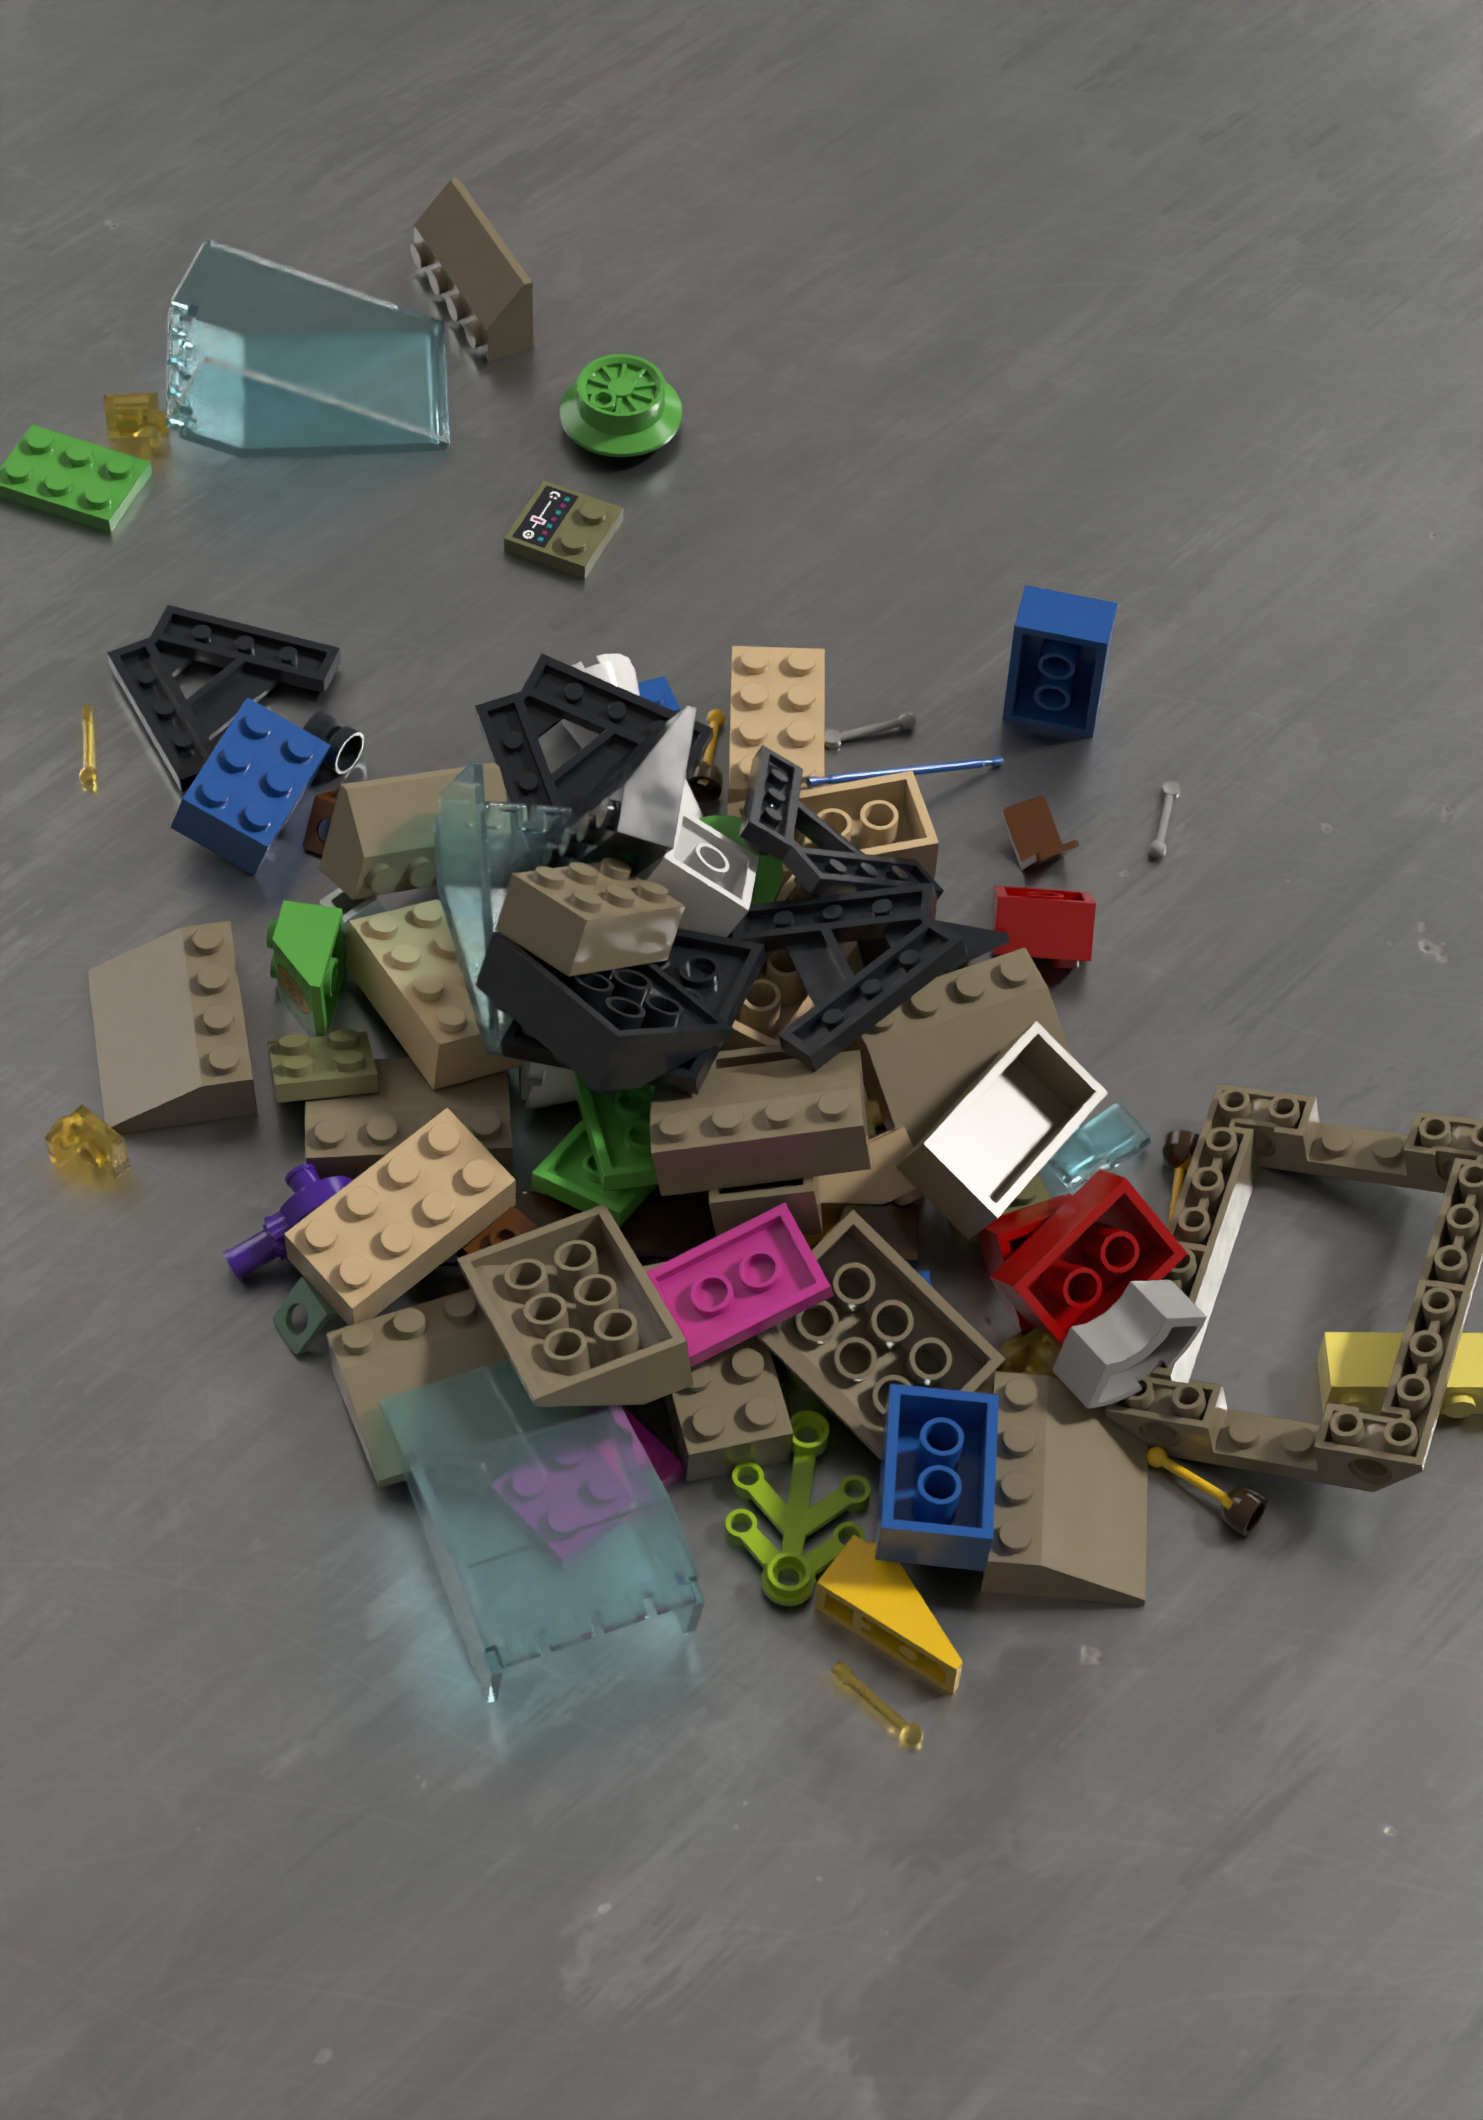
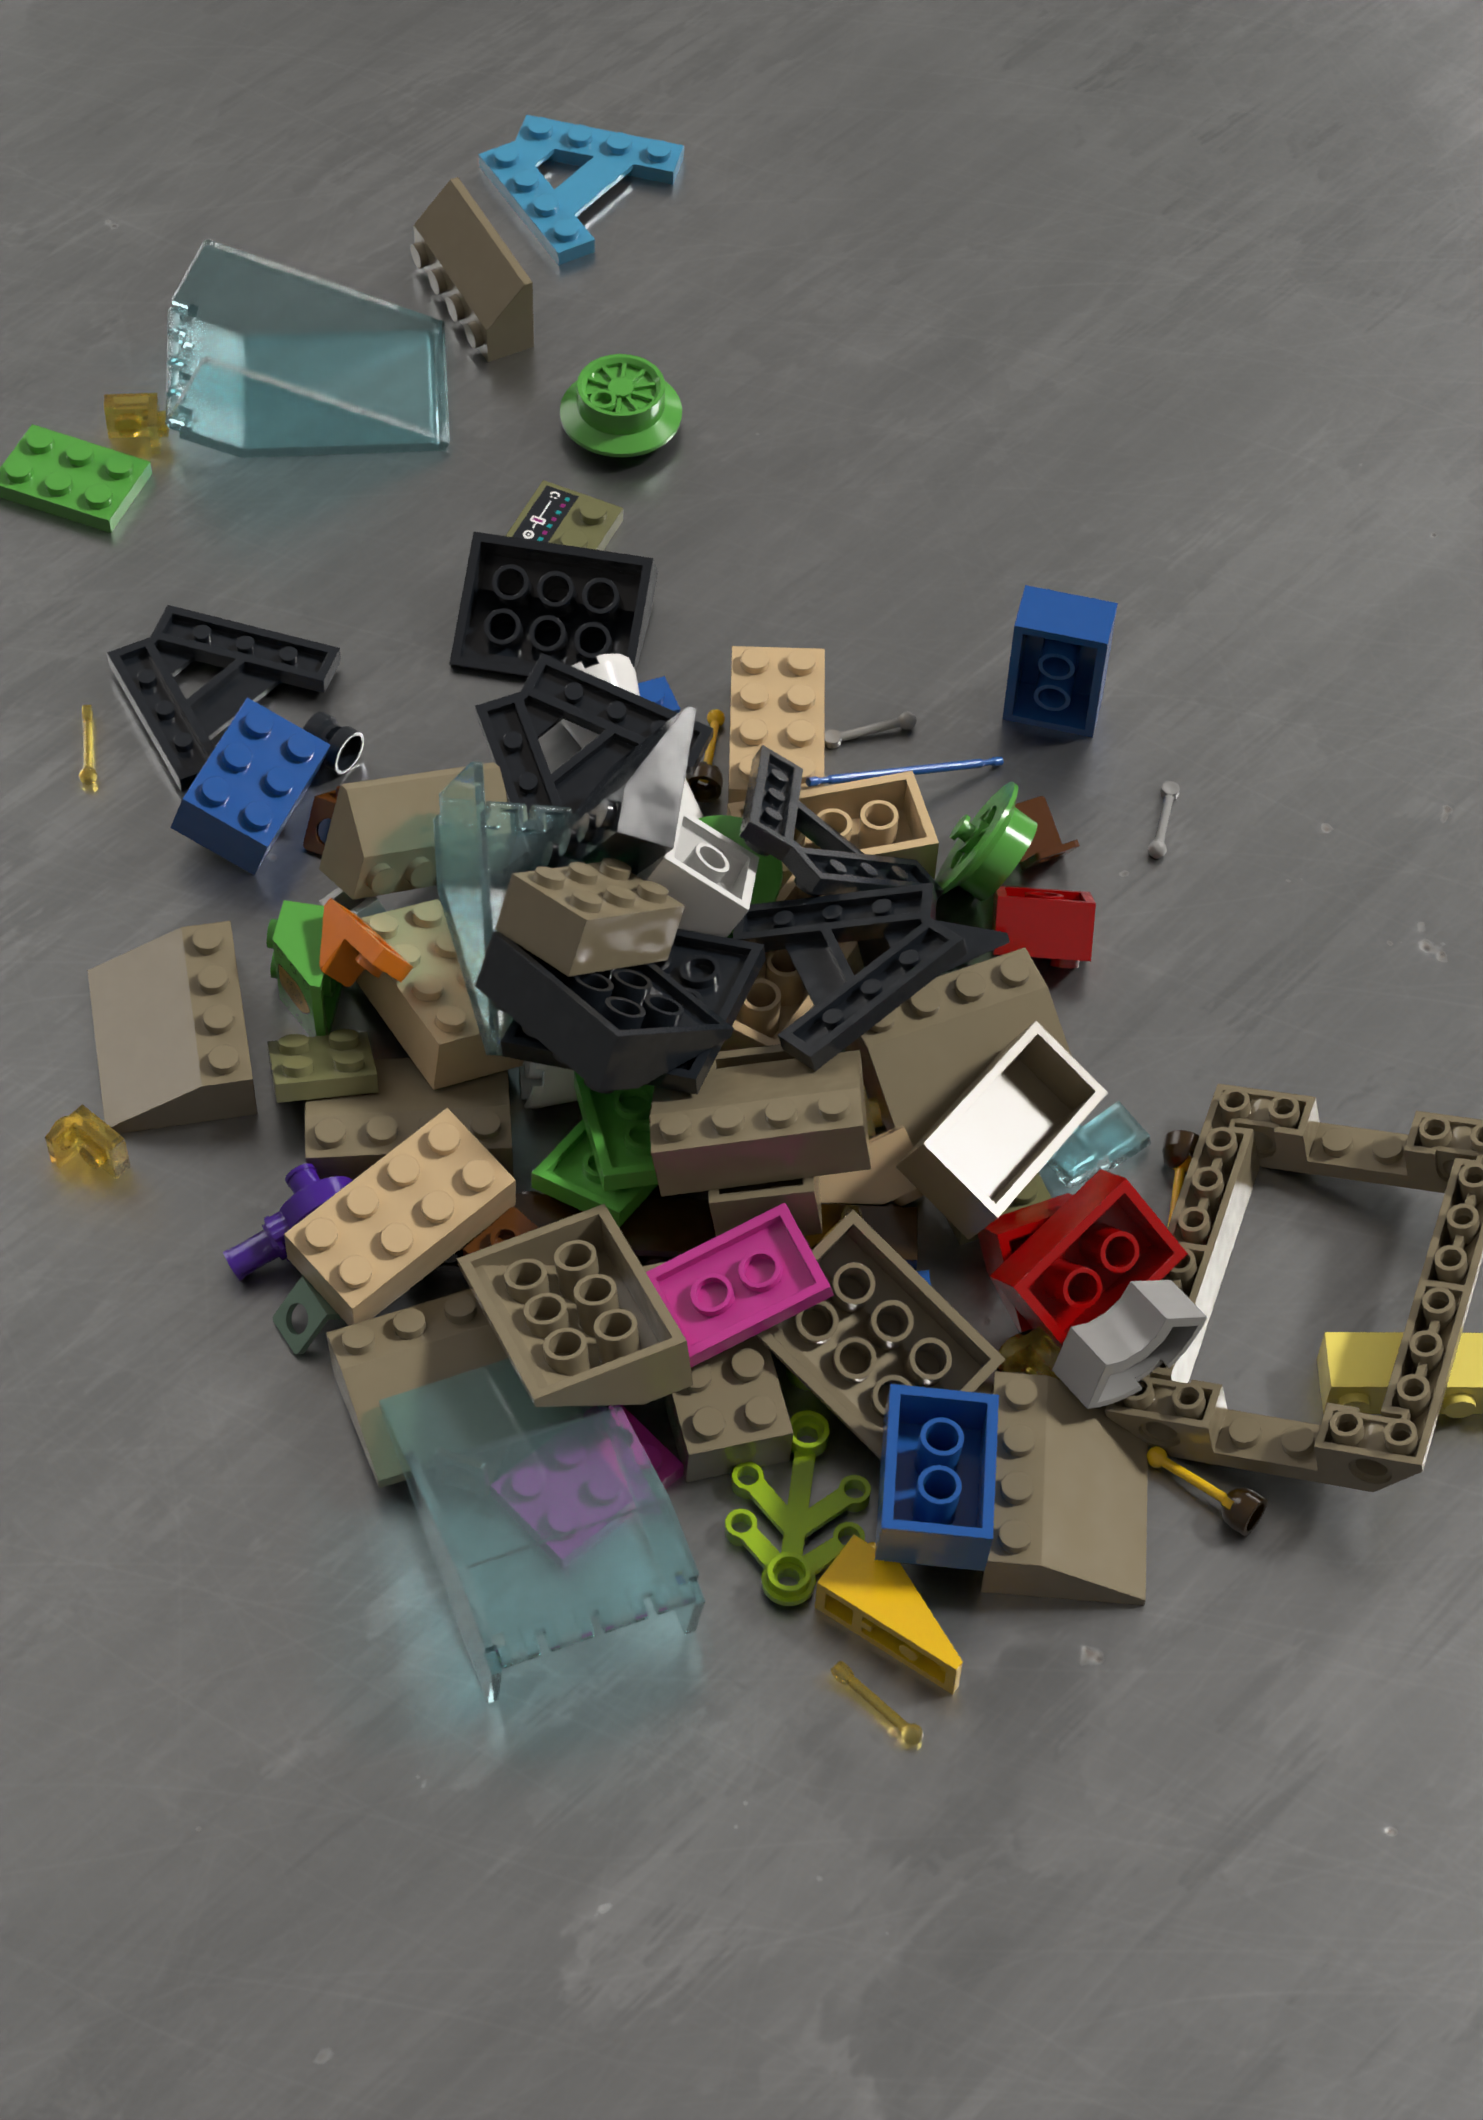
none -> orange slope [319,898,413,987]
none -> black slope [449,532,658,678]
none -> dark azure plate [479,115,684,266]
none -> bright green wheel [935,782,1038,902]

